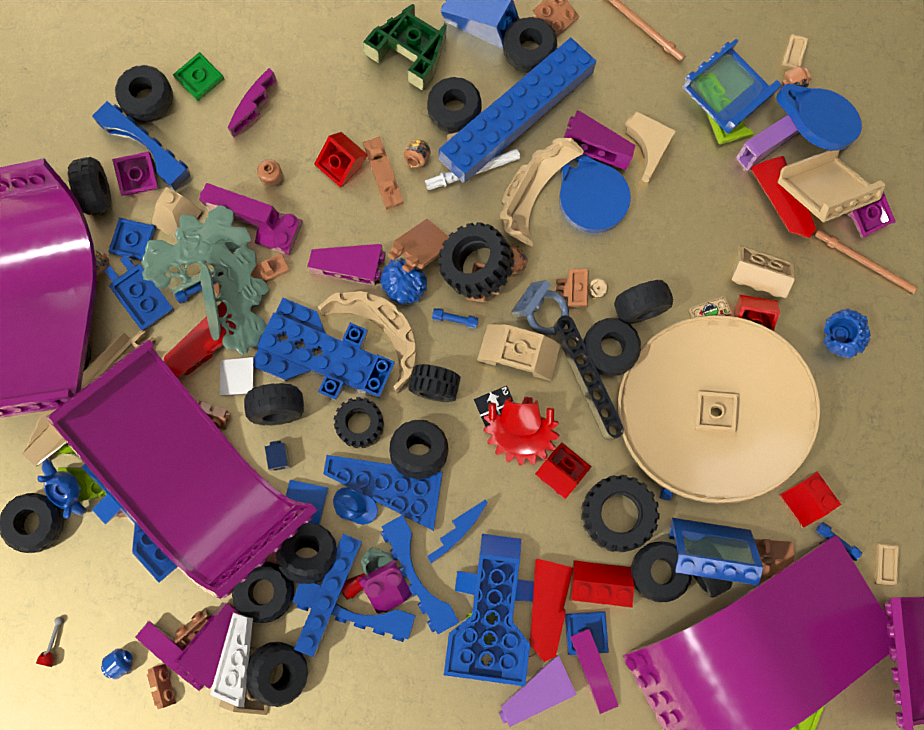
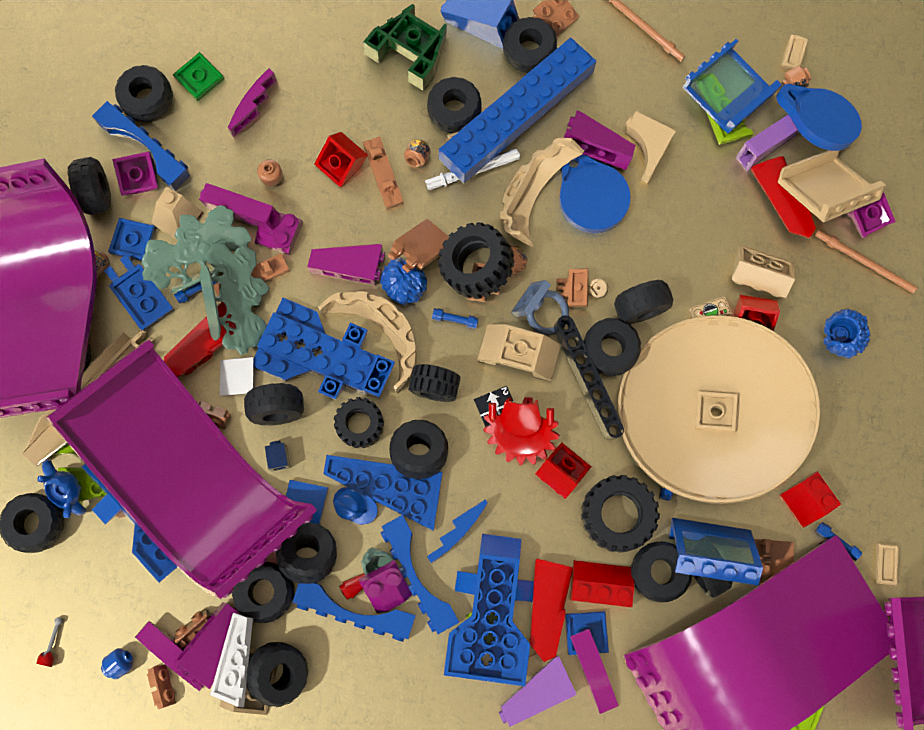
blue arch [294,534,362,658] -> none

